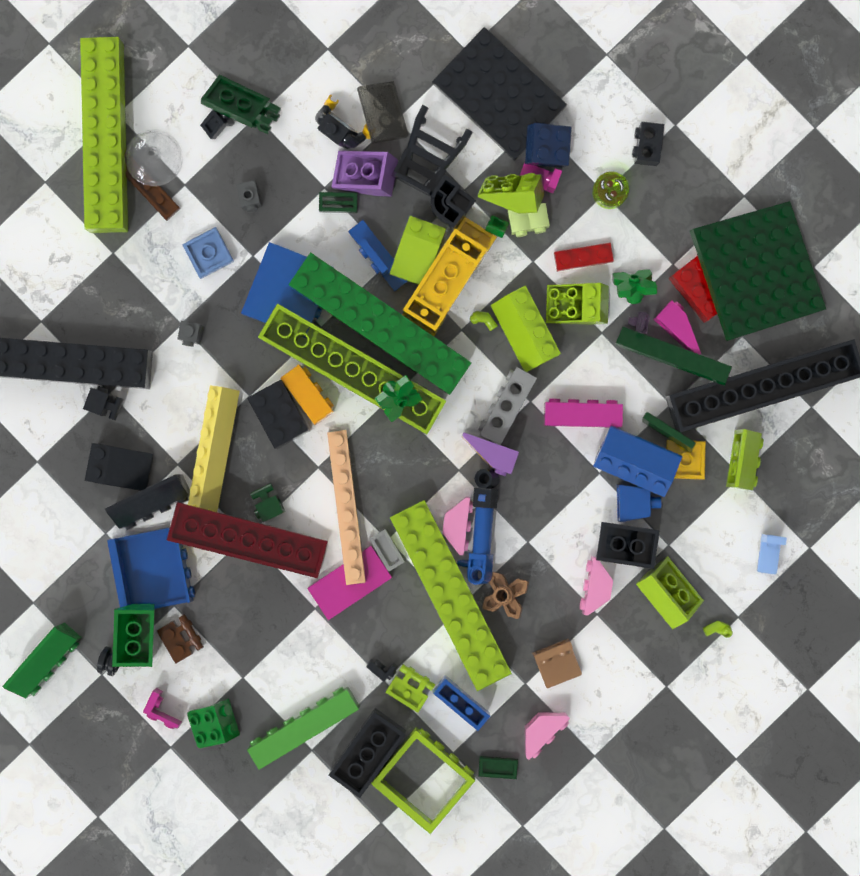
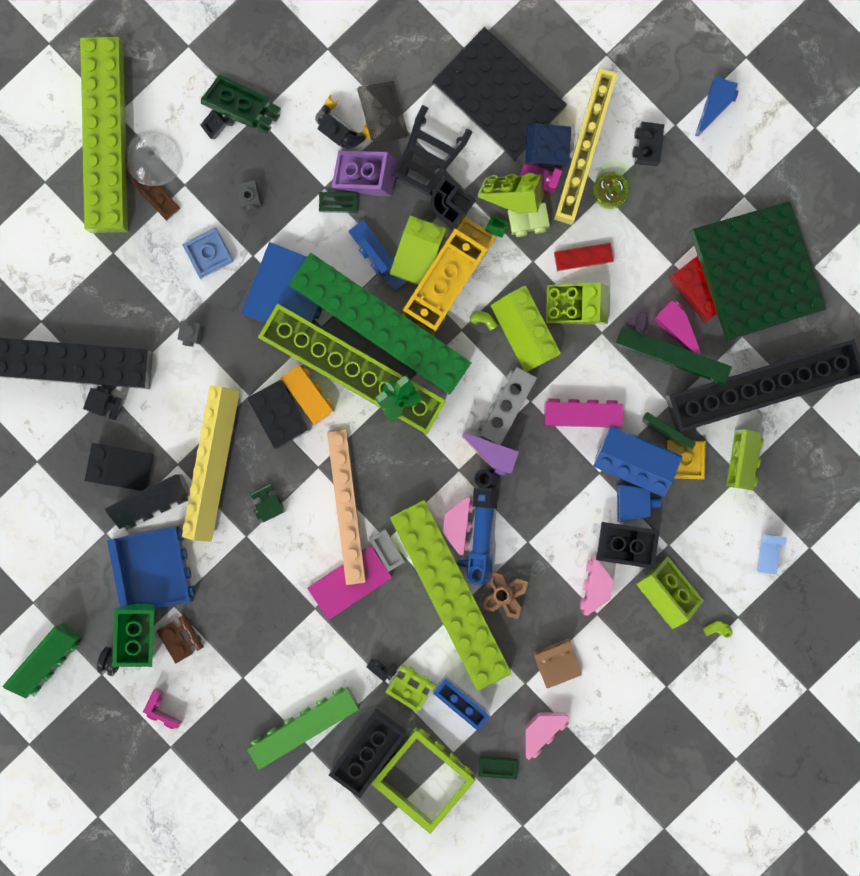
dark red plate [166,502,328,579] -> none
green bracket [187,699,240,748] -> none
green plant [612,269,657,304] -> none
none -> light yellow brick [554,68,618,225]
none -> blue slope [695,76,739,137]

